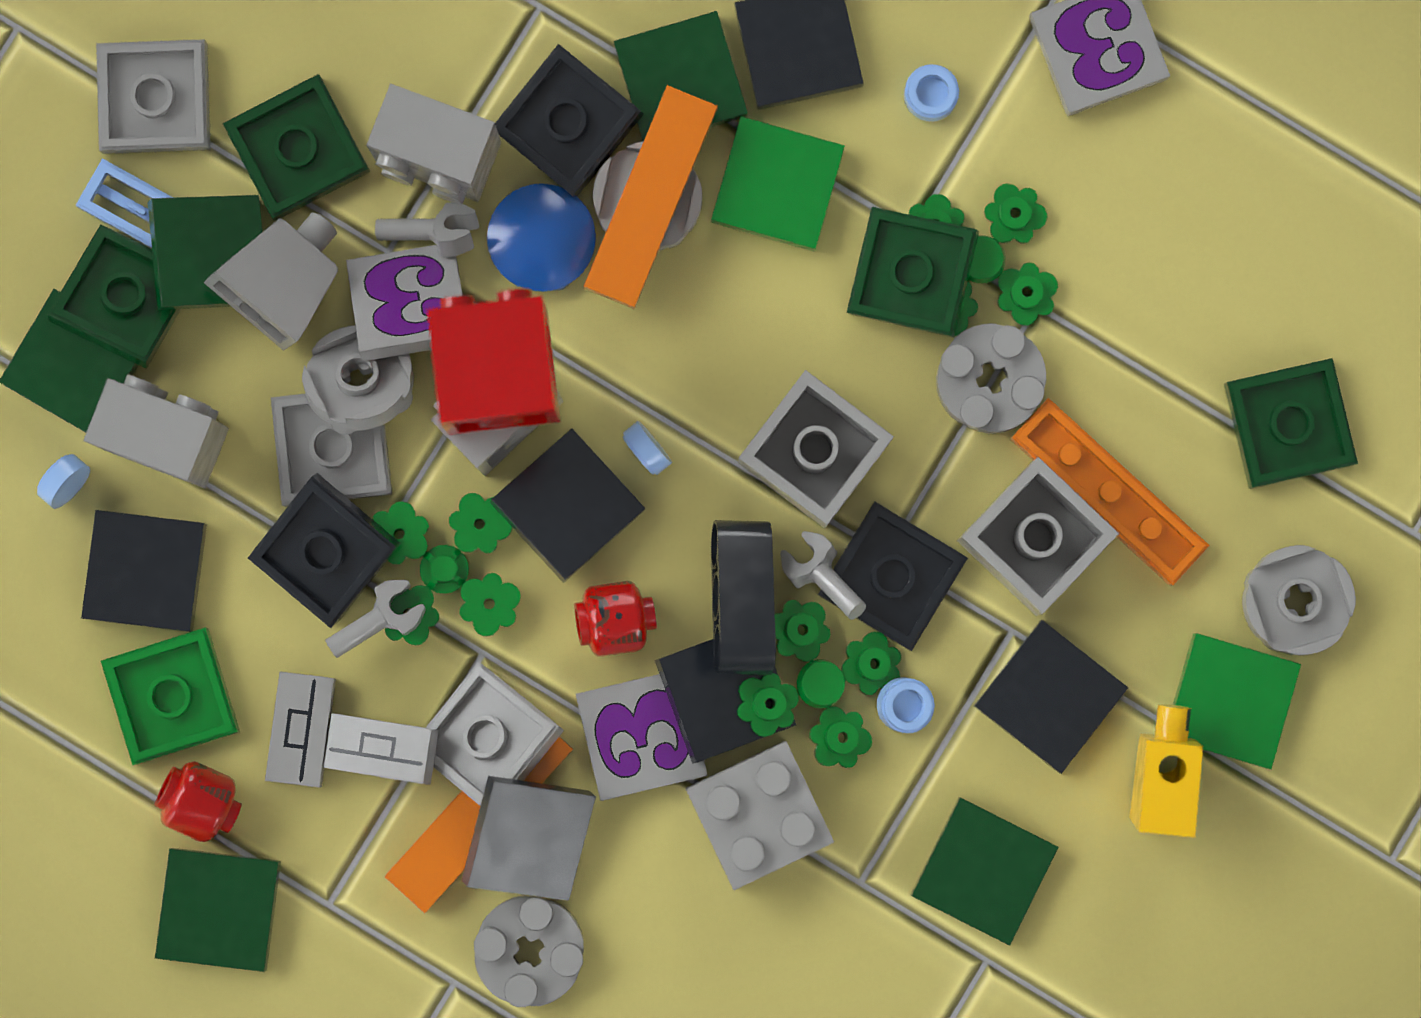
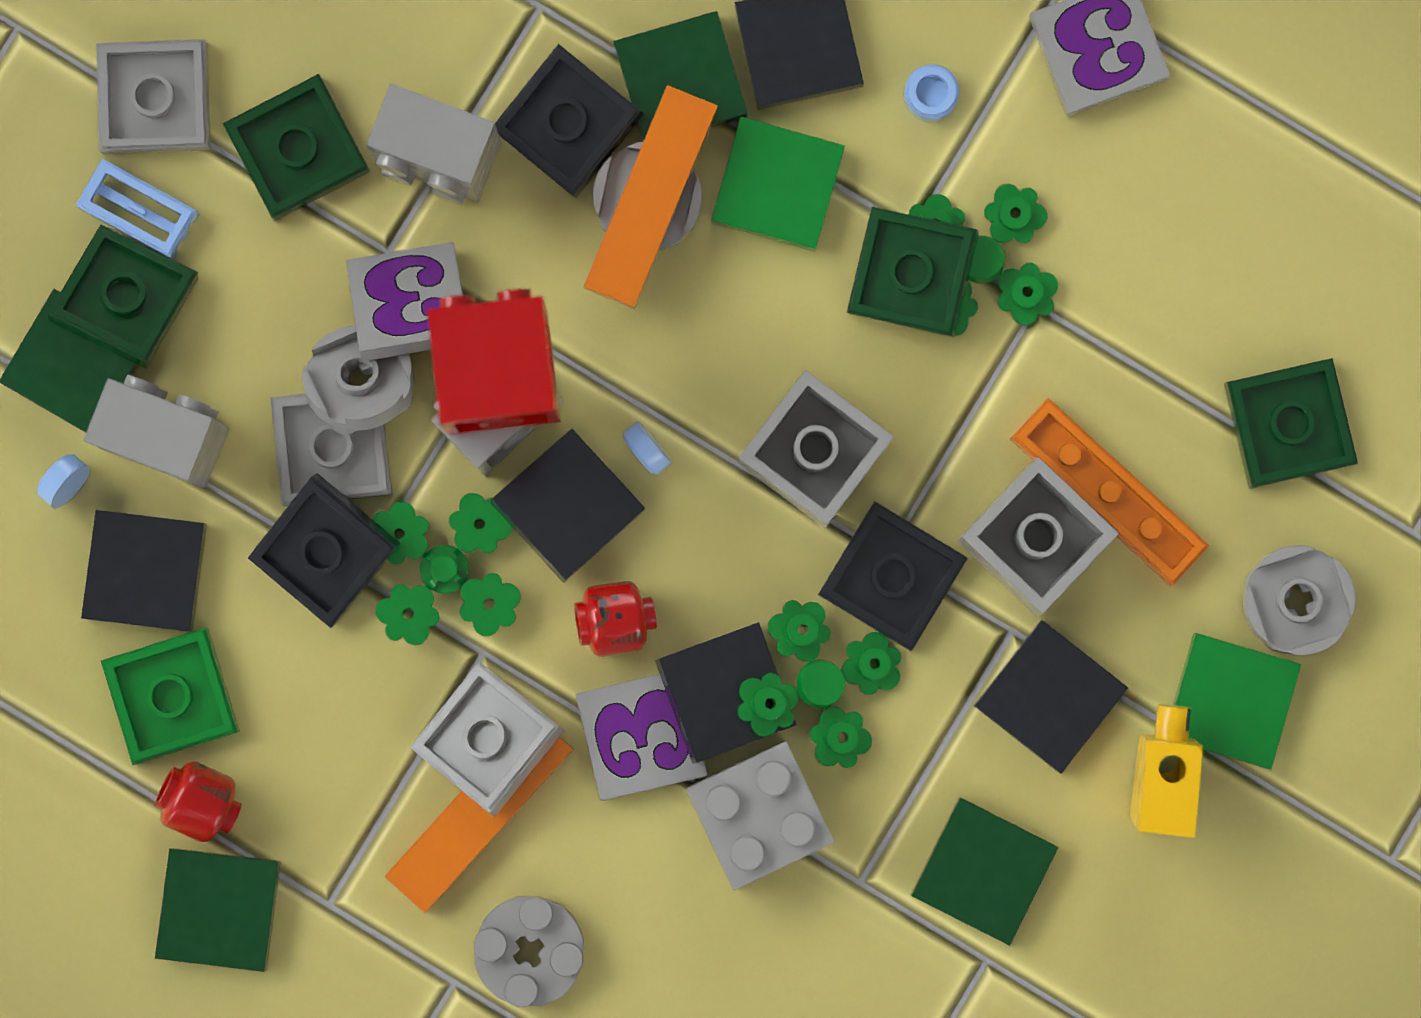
dark green tile [148,195,263,310] -> none
light grey torso [204,213,338,351] -> none
light grey tile [265,671,336,788] -> none
light grey tile [323,713,439,785] -> none
light grey bar [325,580,426,658] -> none
light grey bar [375,202,480,257] -> none
tile [461,776,596,901] -> none
blue dish [487,184,596,292] -> none
black beam [711,520,776,675] -> none
light grey bar [780,531,866,620] -> none
light blue tile [877,677,935,733] -> none
light grey plate [936,323,1046,434] -> none

